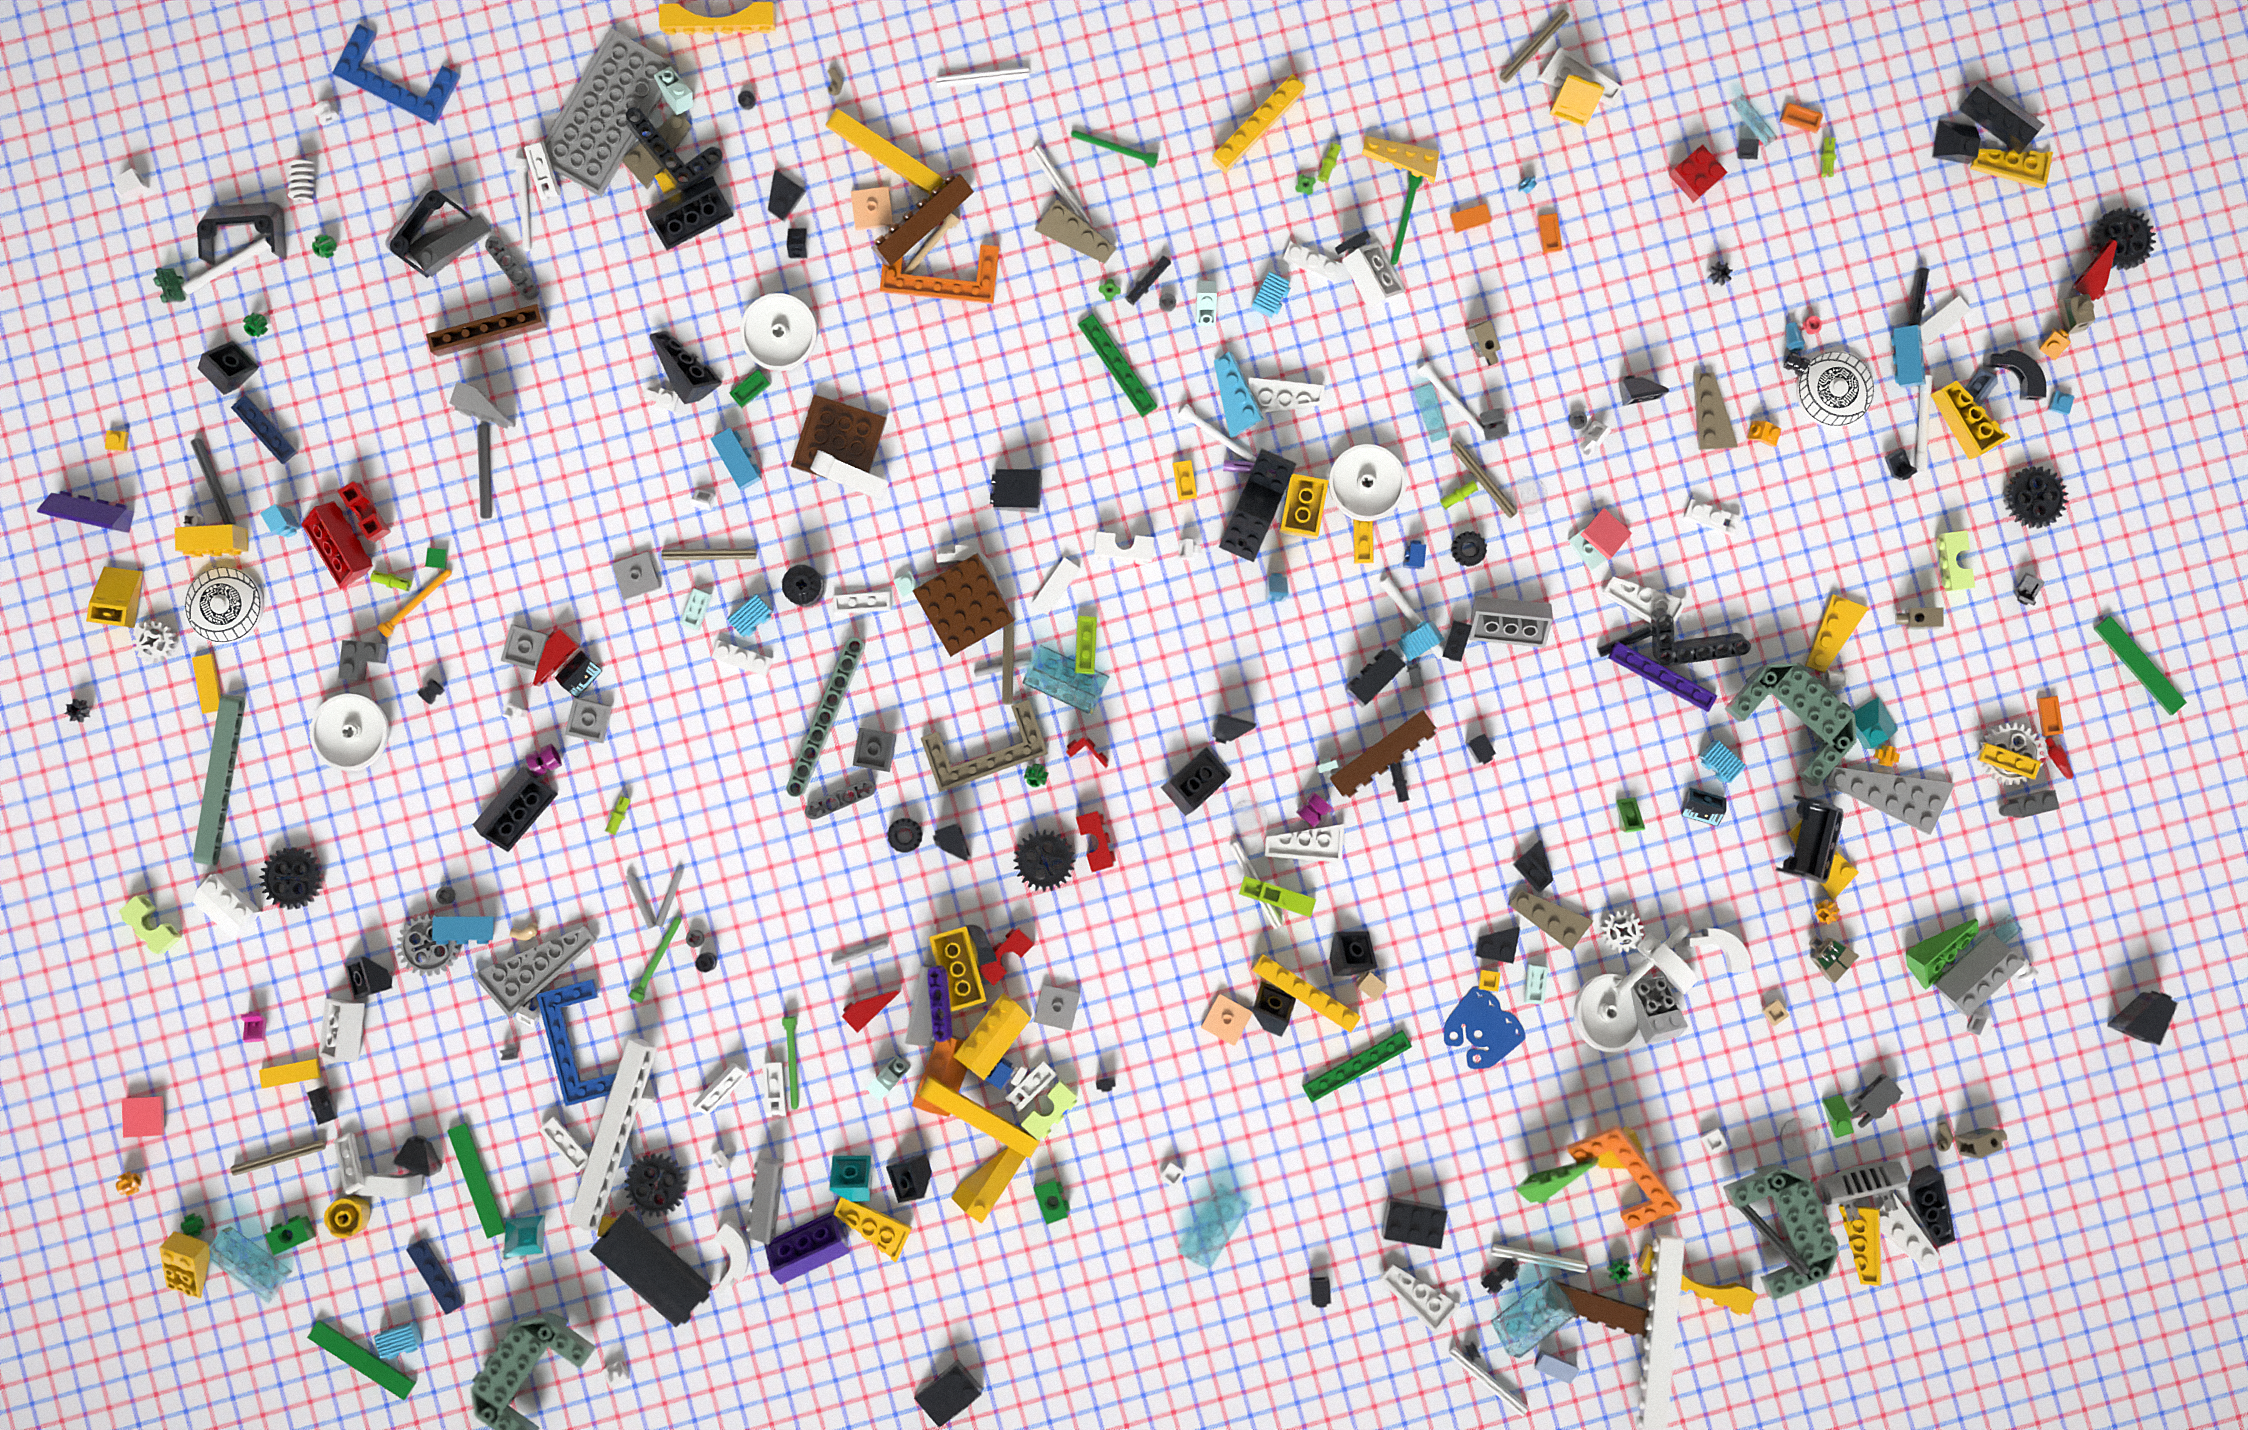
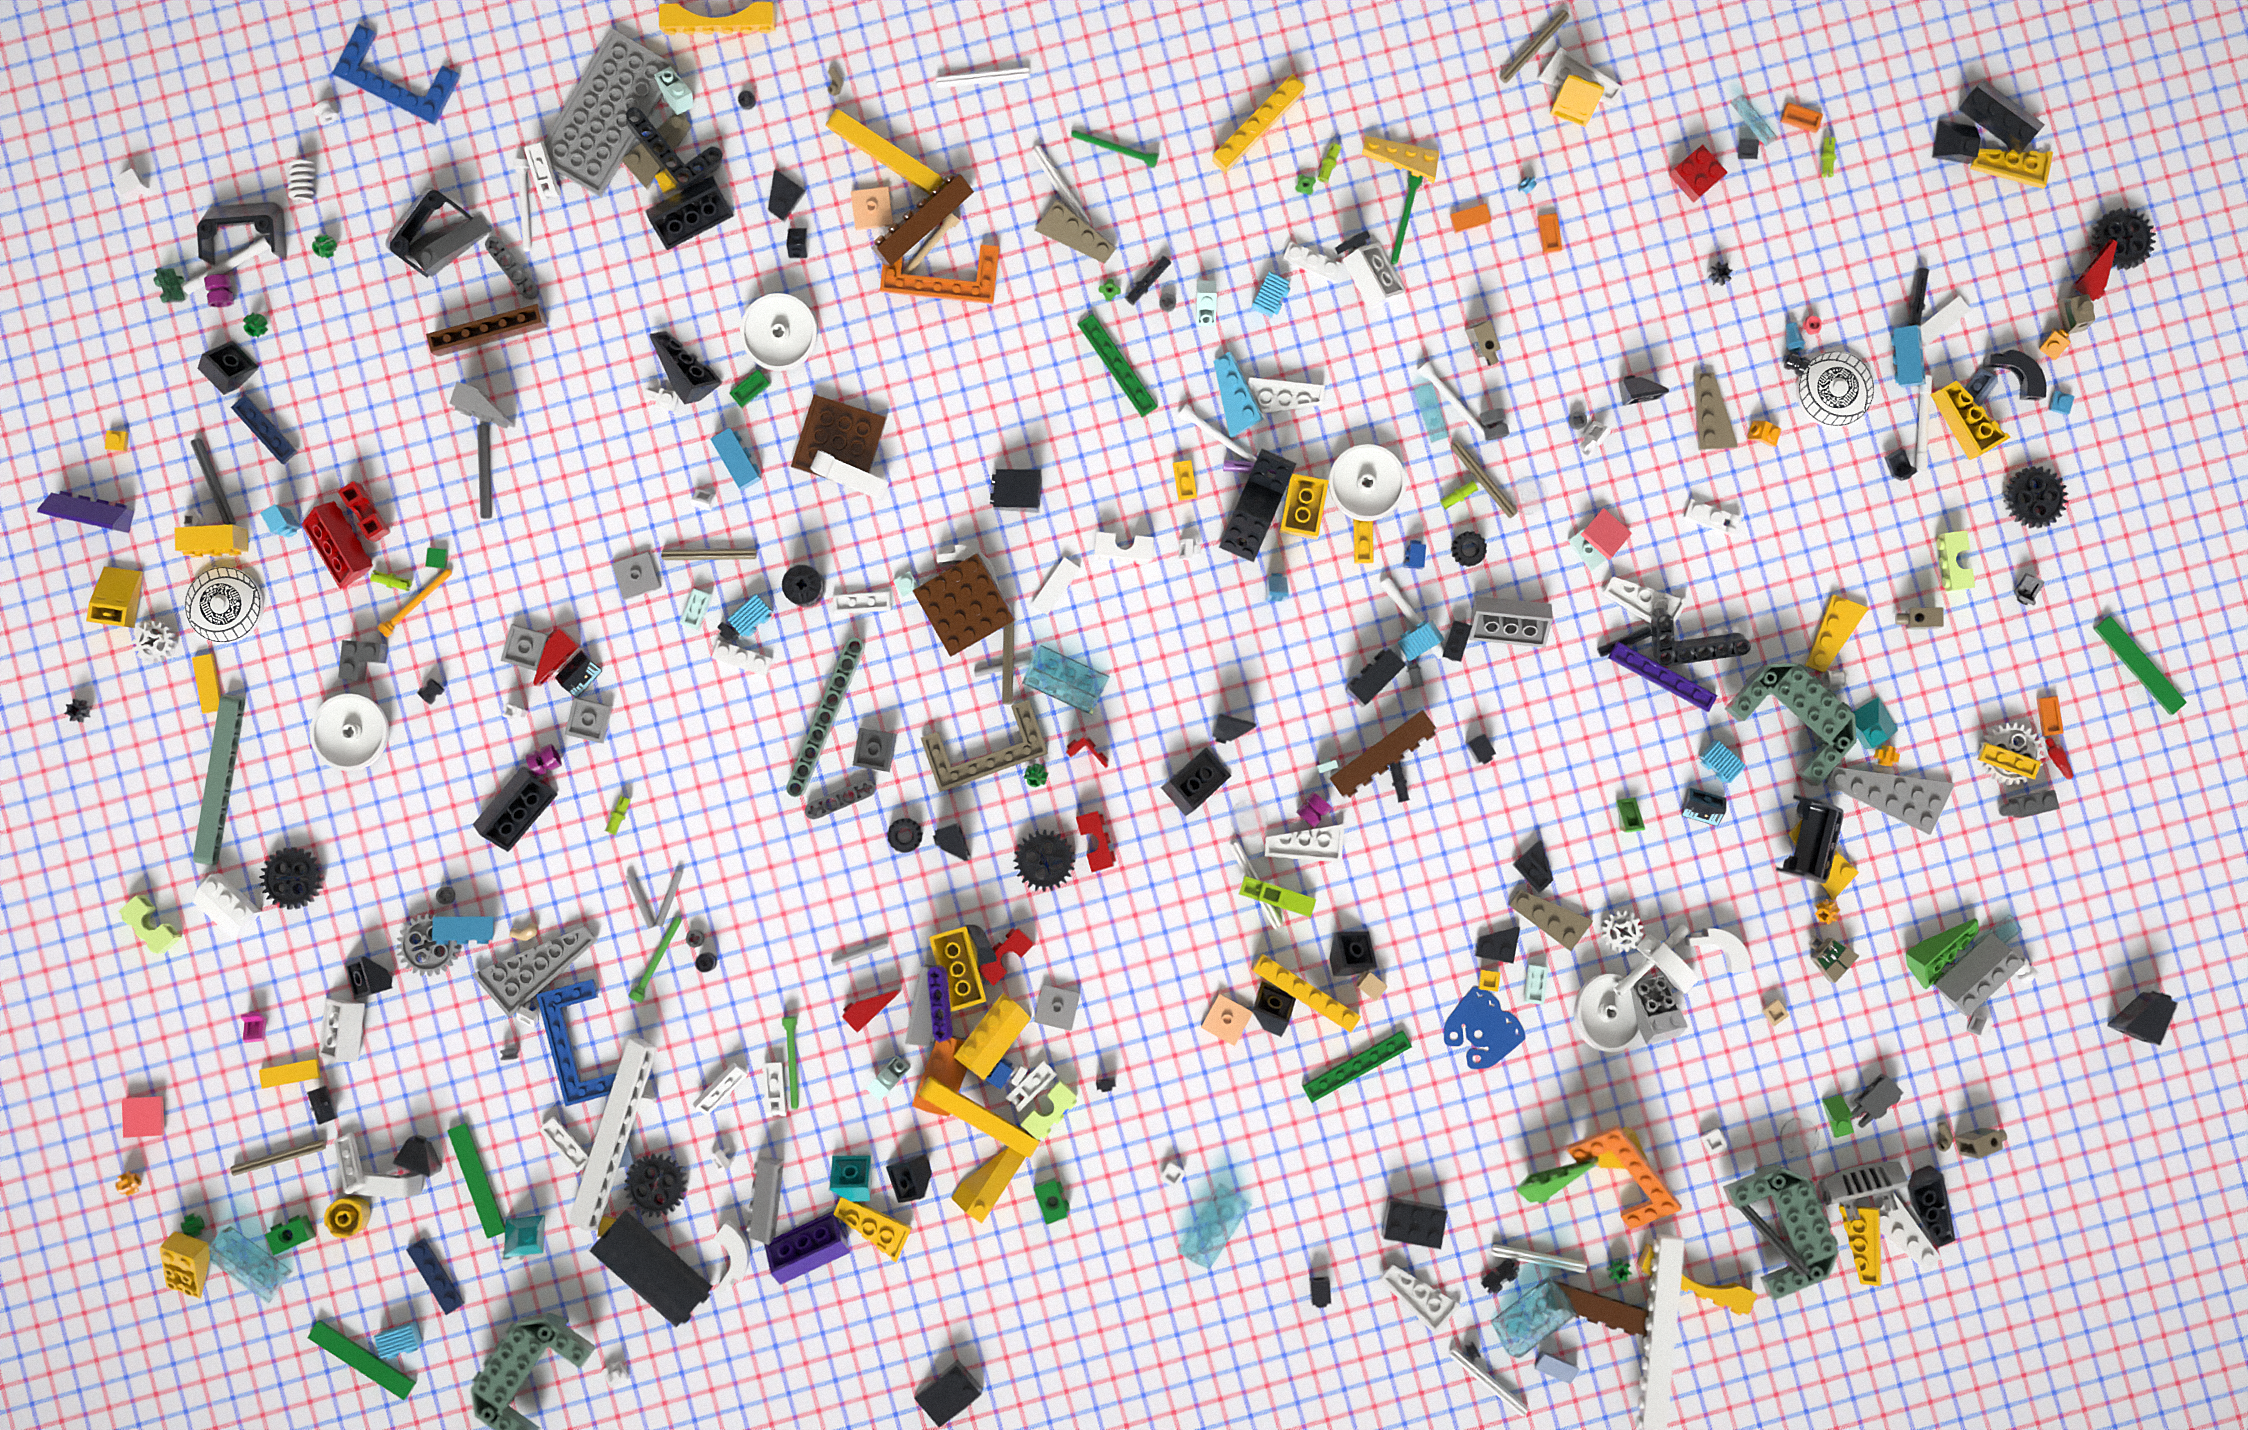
lime plate [1074,616,1097,675] -> none
none -> magenta wheel [204,274,234,308]
none -> black plate [717,622,740,641]

